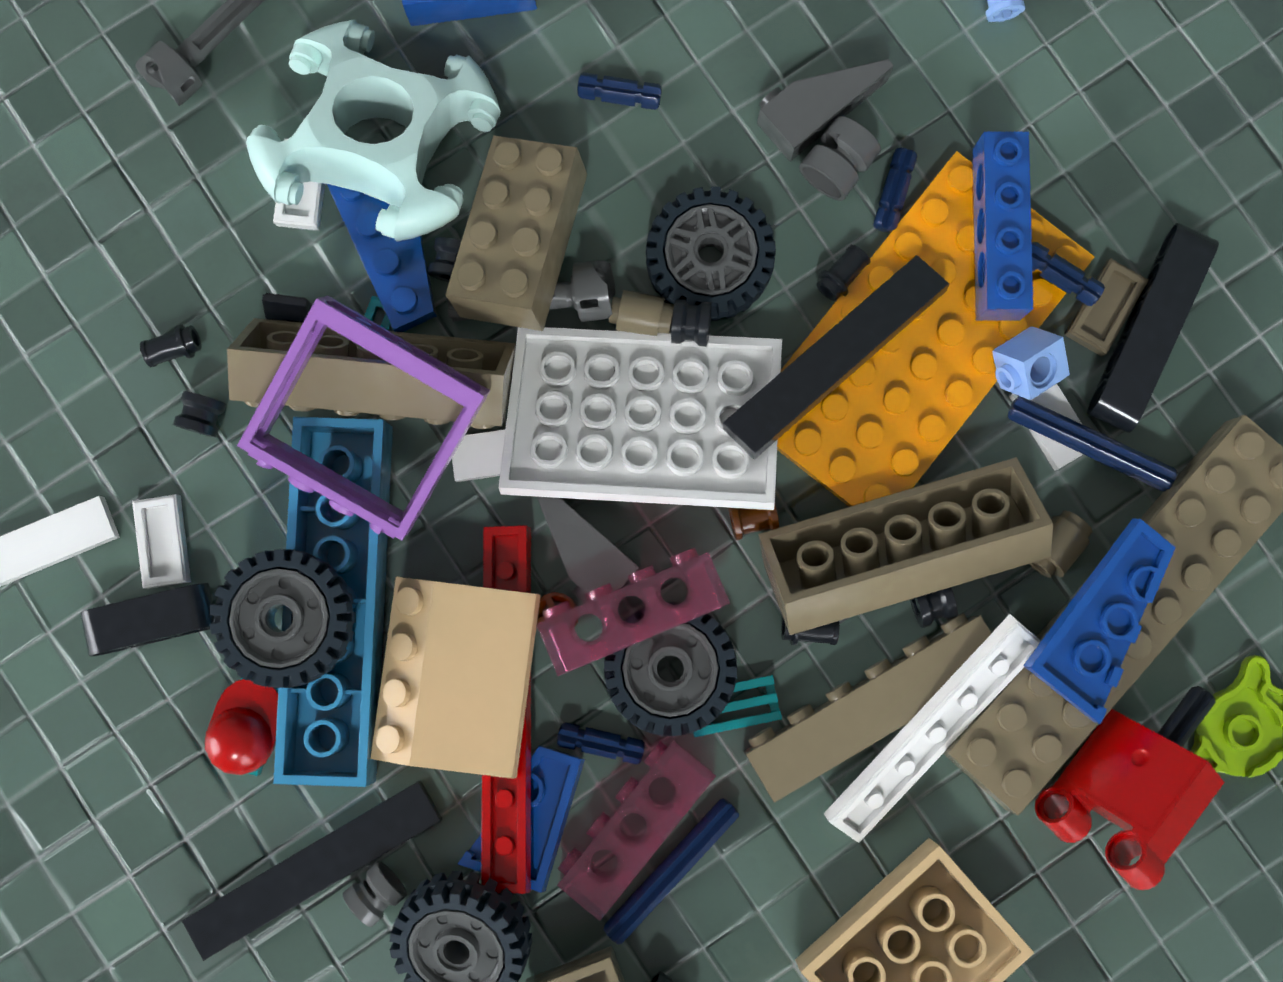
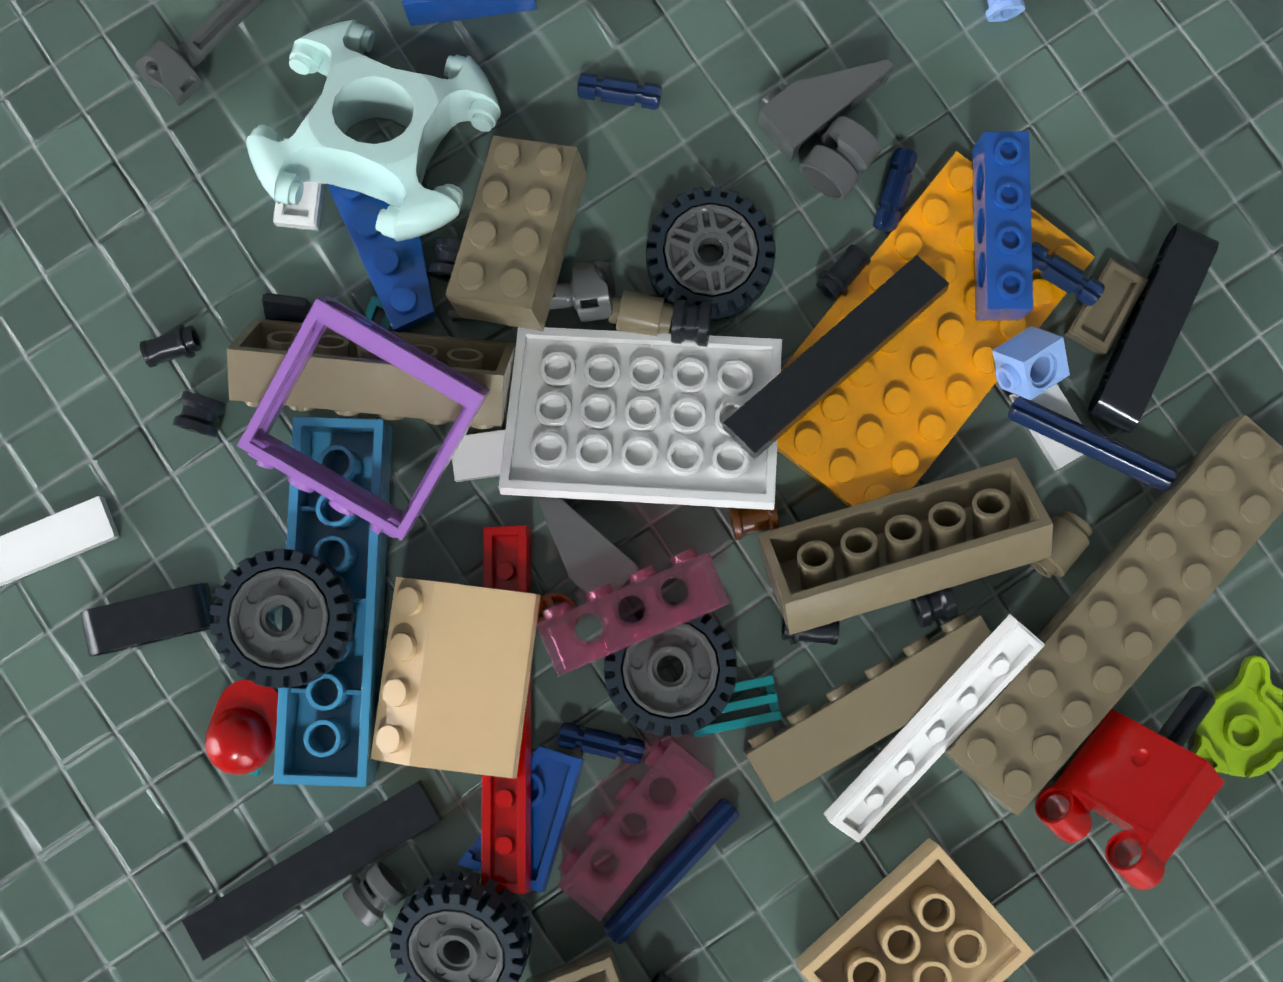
white tile [132,494,191,589] -> none
blue wing [1023,518,1176,724] -> none

